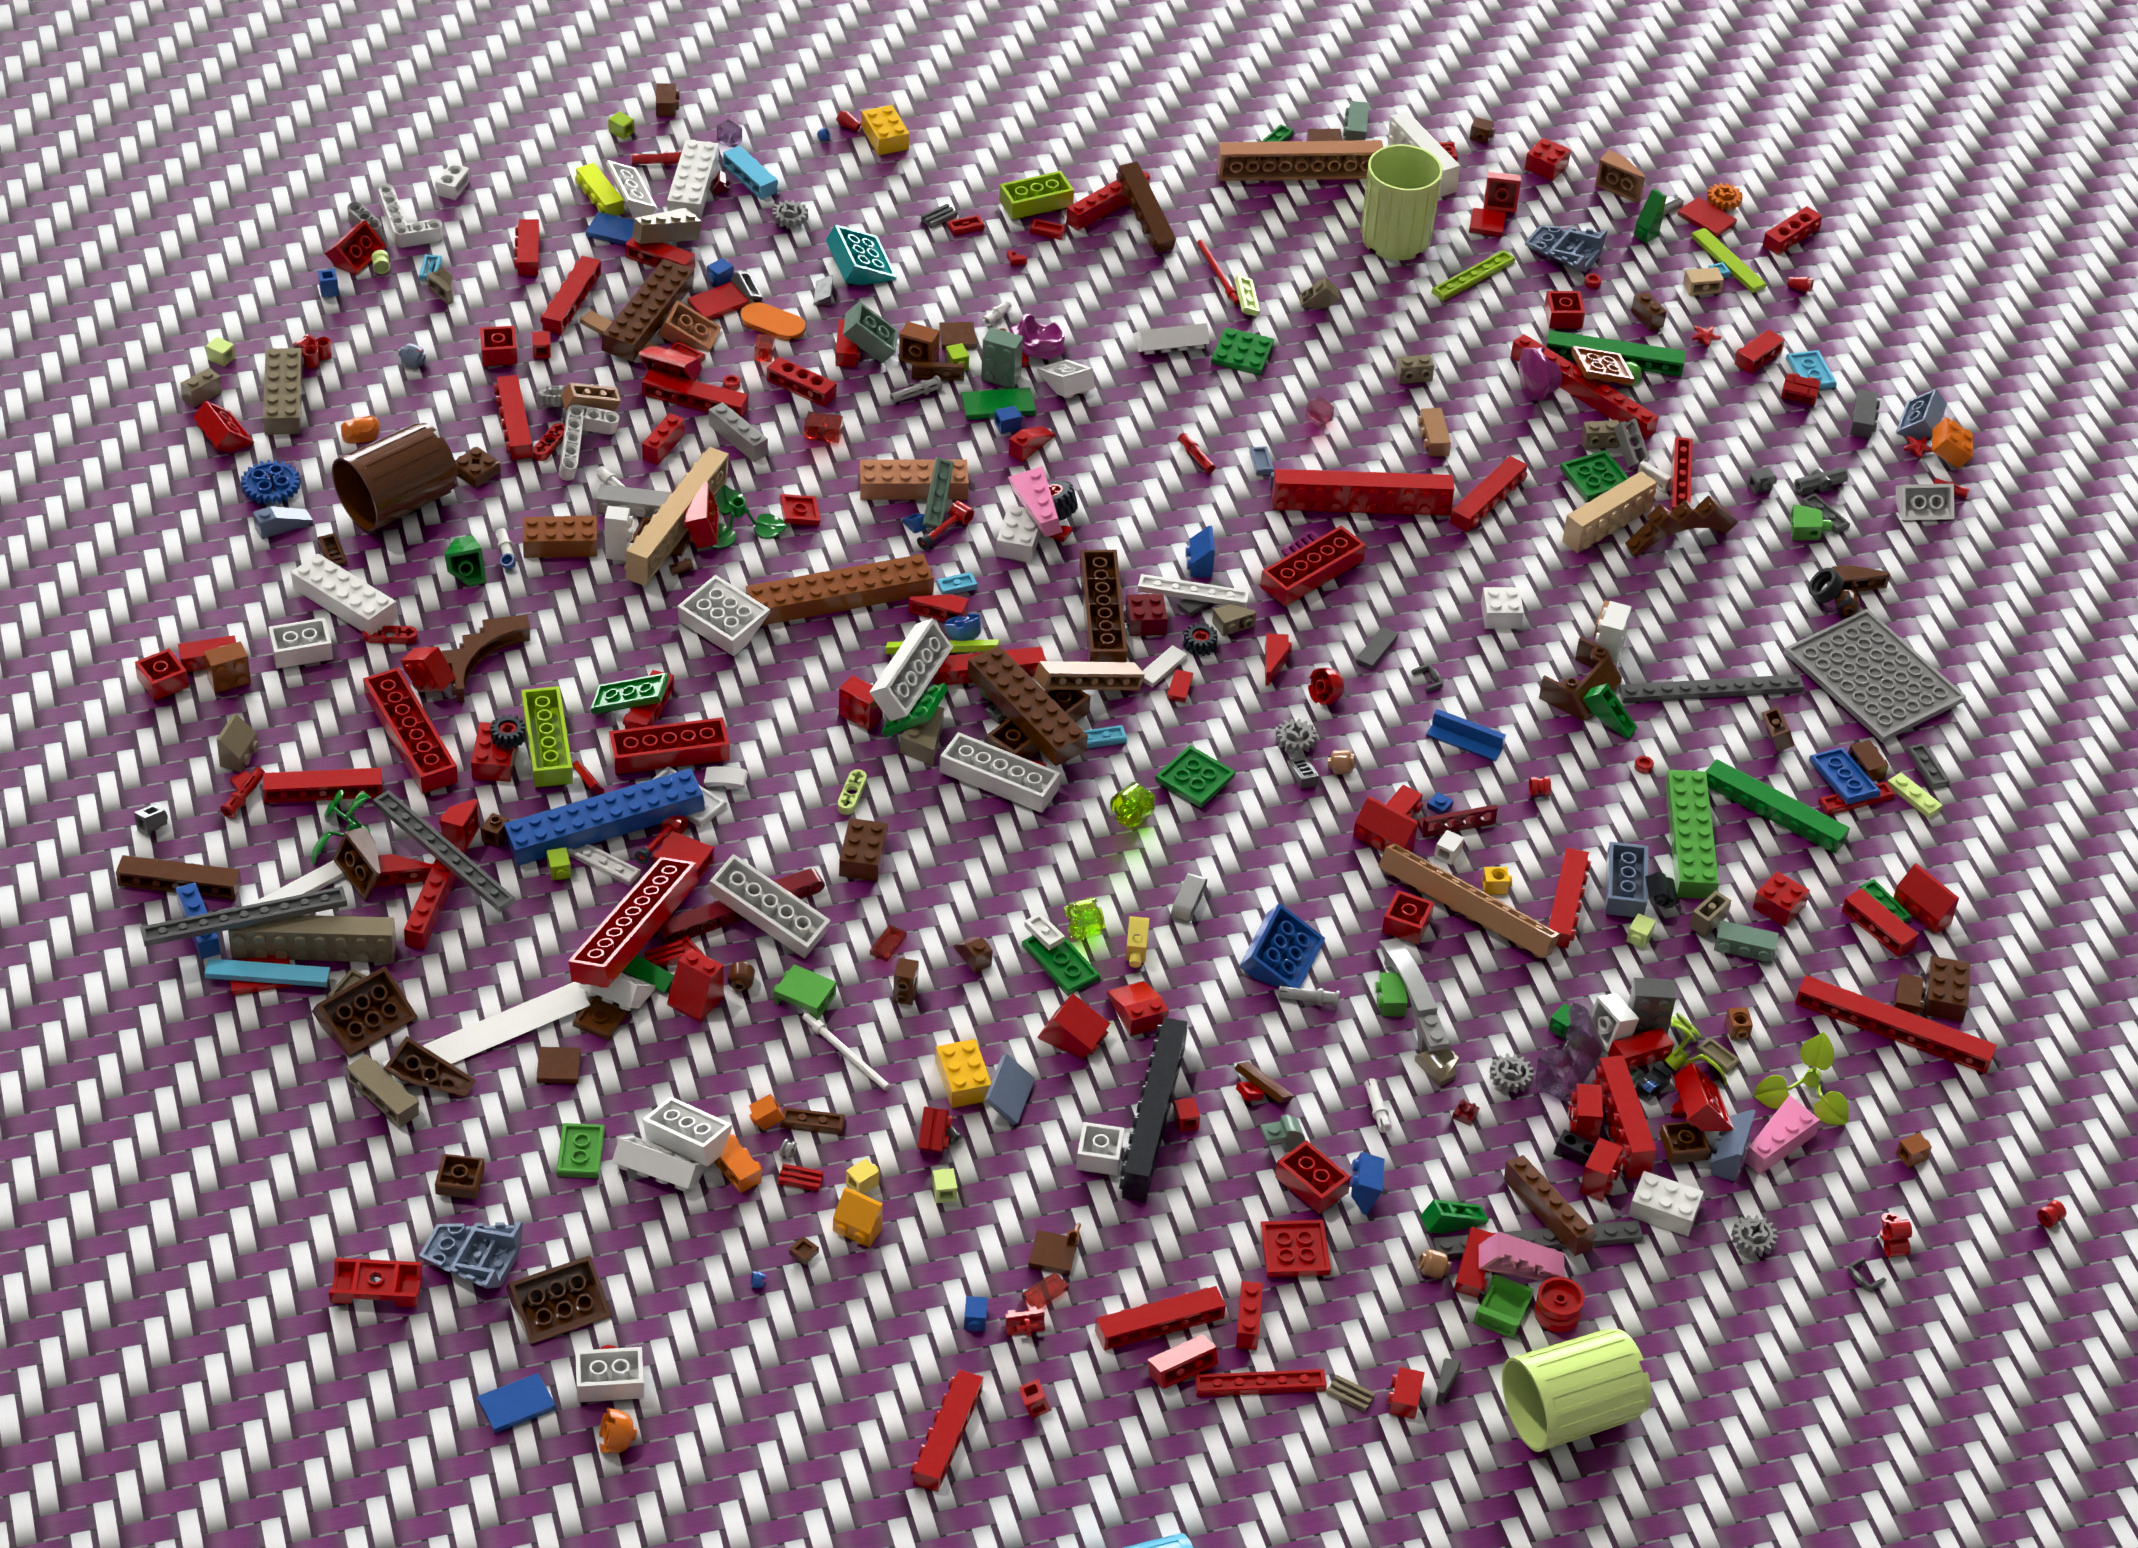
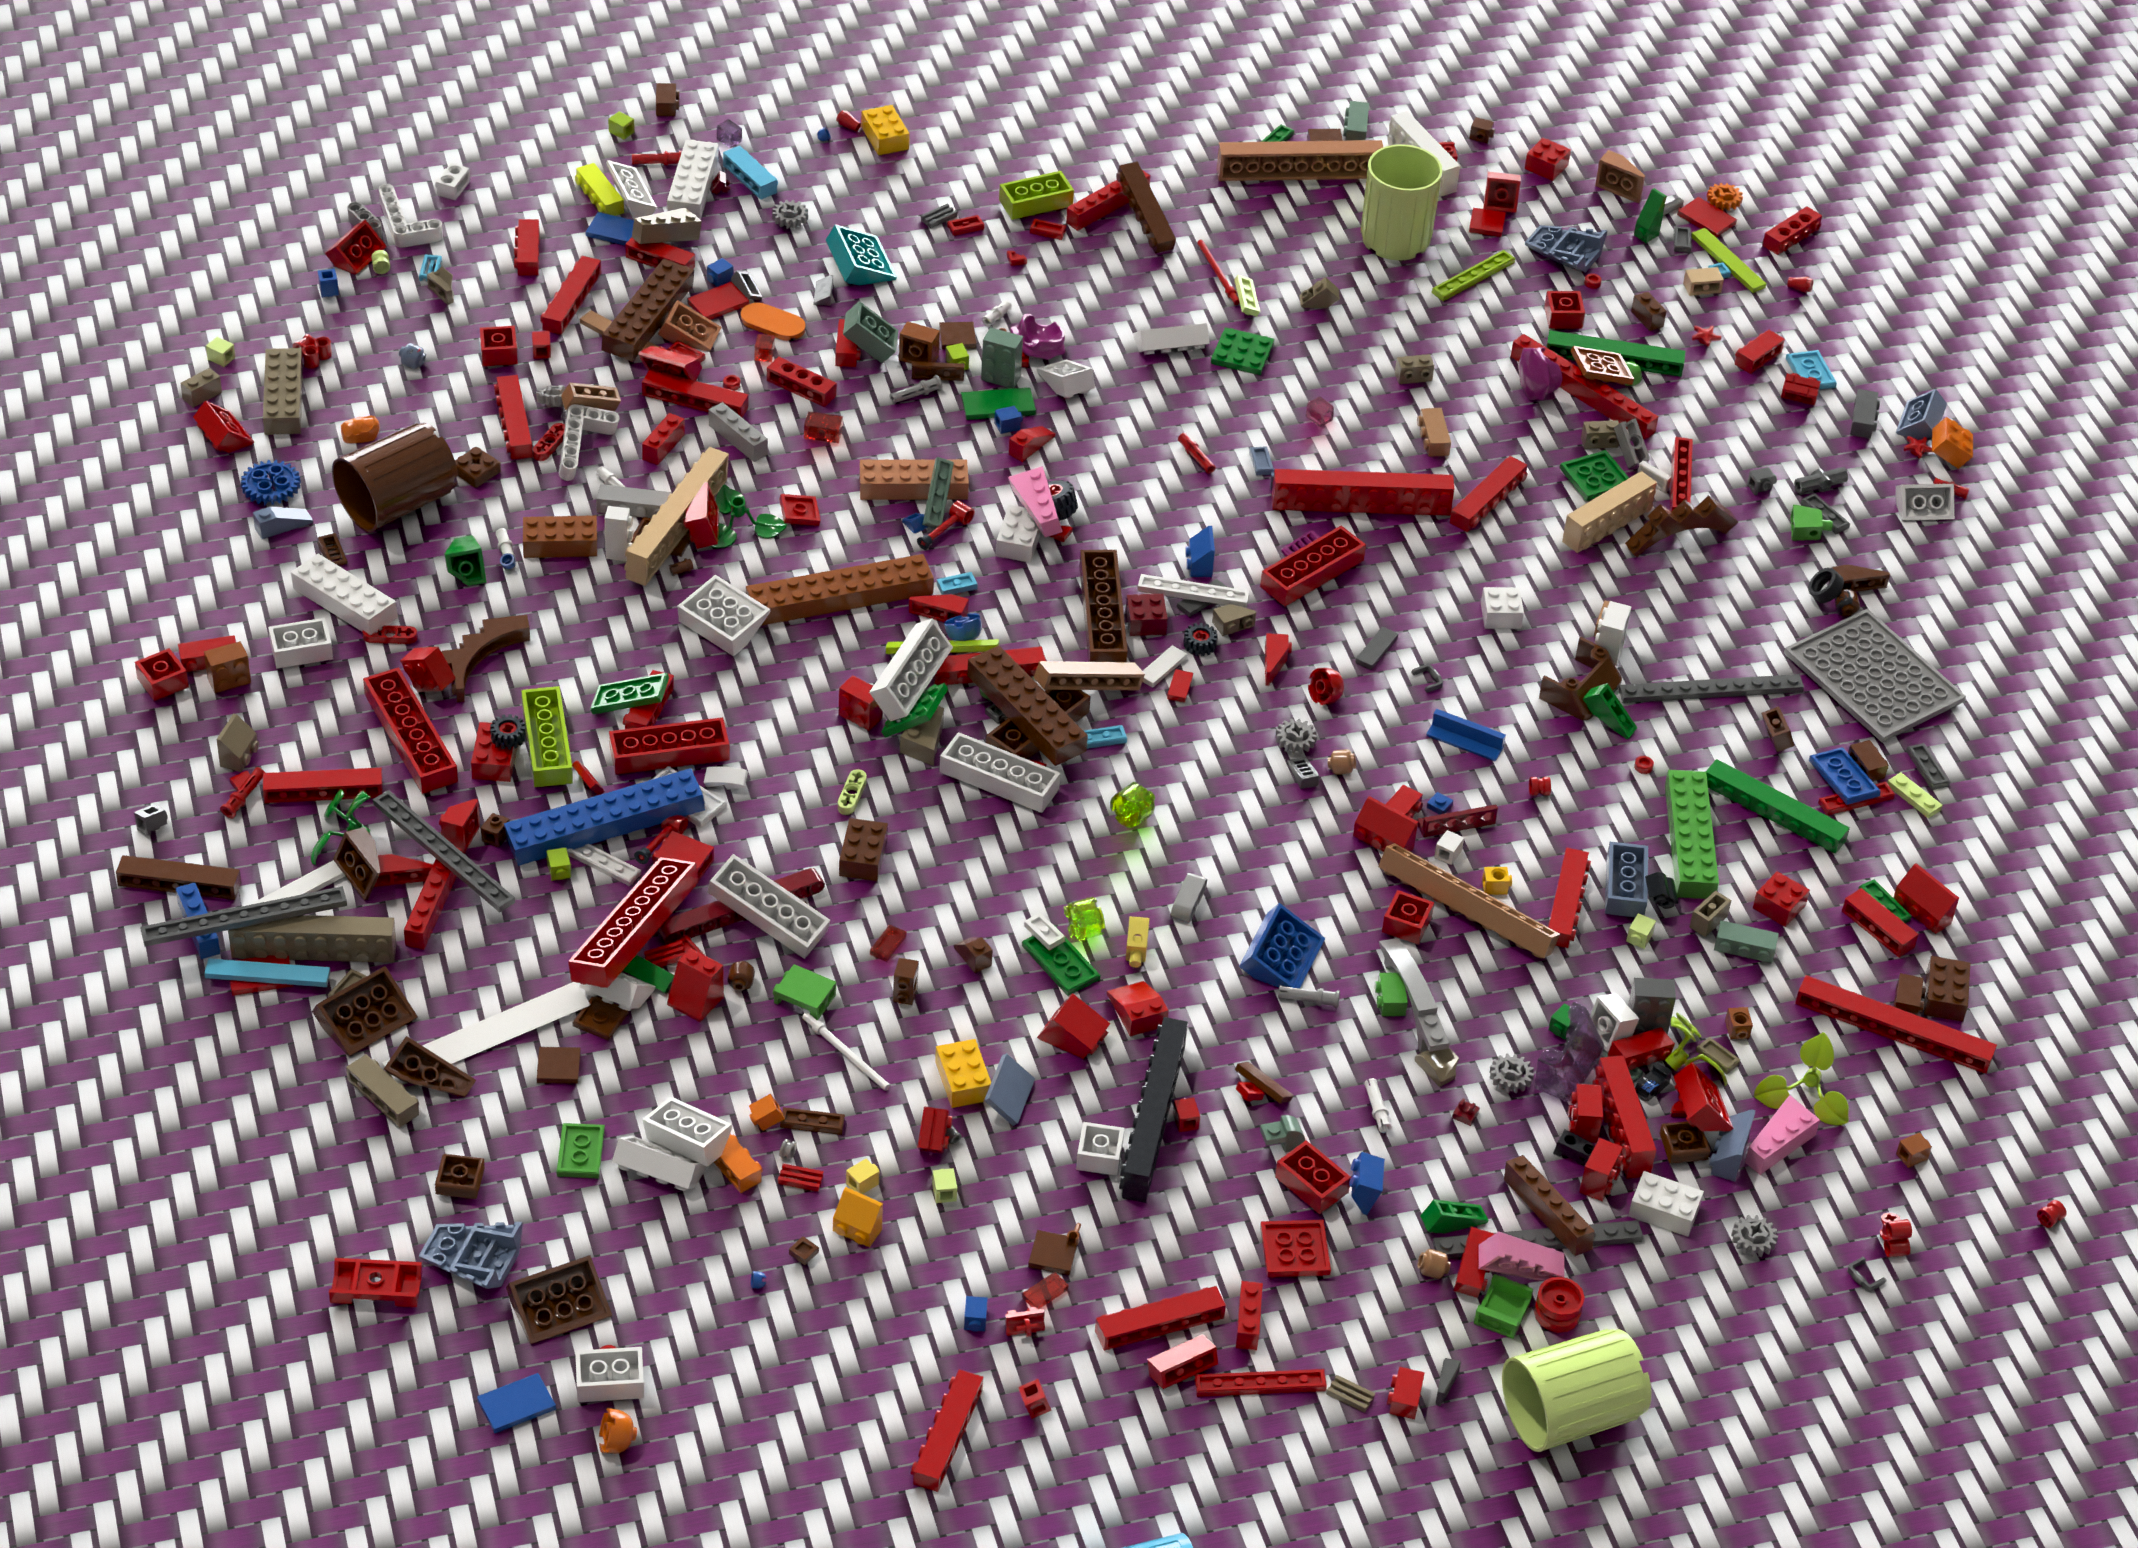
green plate [1155,745,1236,808] -> none
none -> dark grey tile [1673,226,1691,253]

